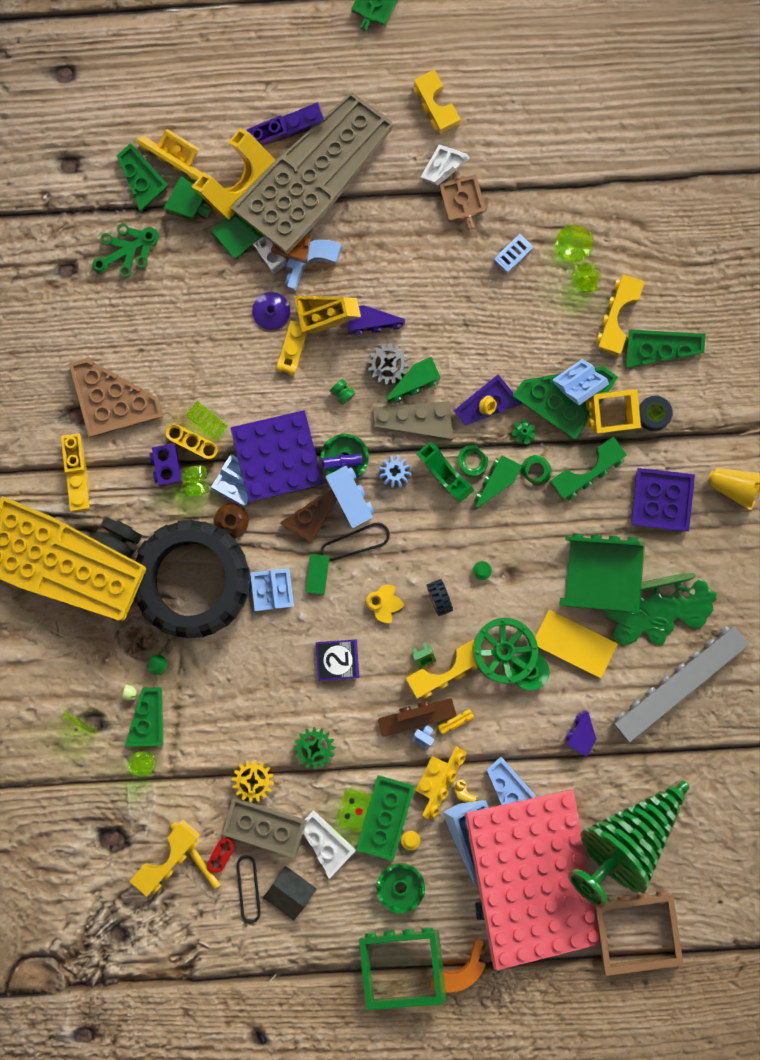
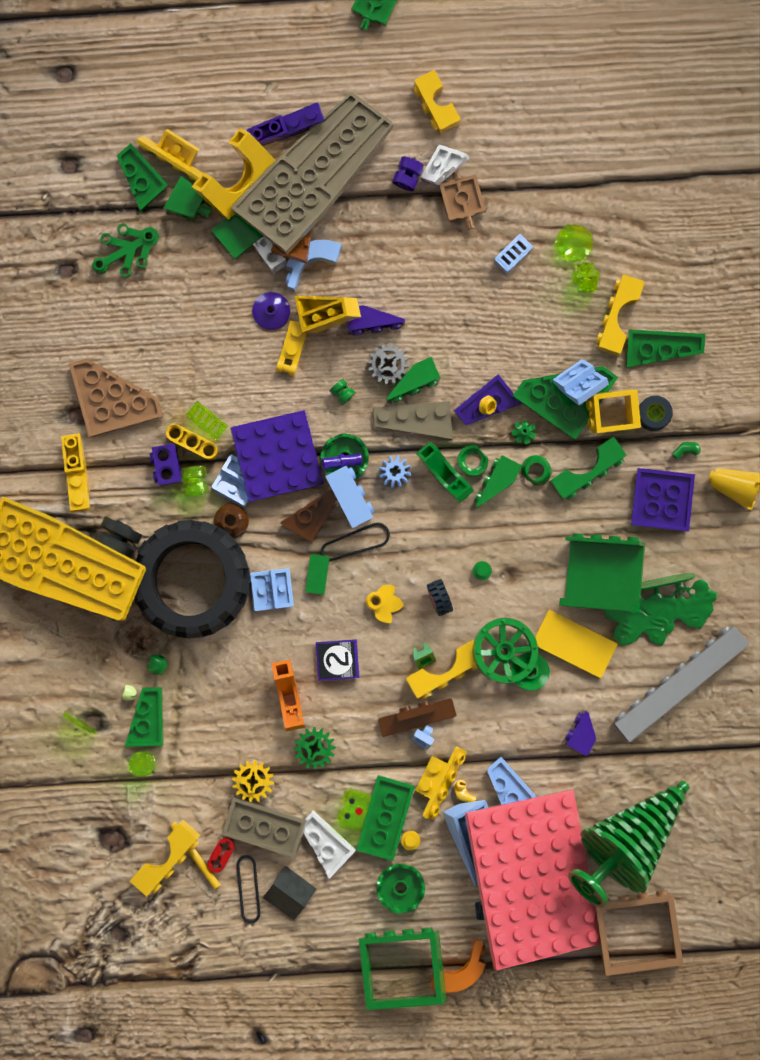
yellow axle [438,709,474,735] -> none
none -> orange arch [271,659,305,732]
none -> dark purple wheel [392,156,424,192]
none -> green arm [671,442,701,460]

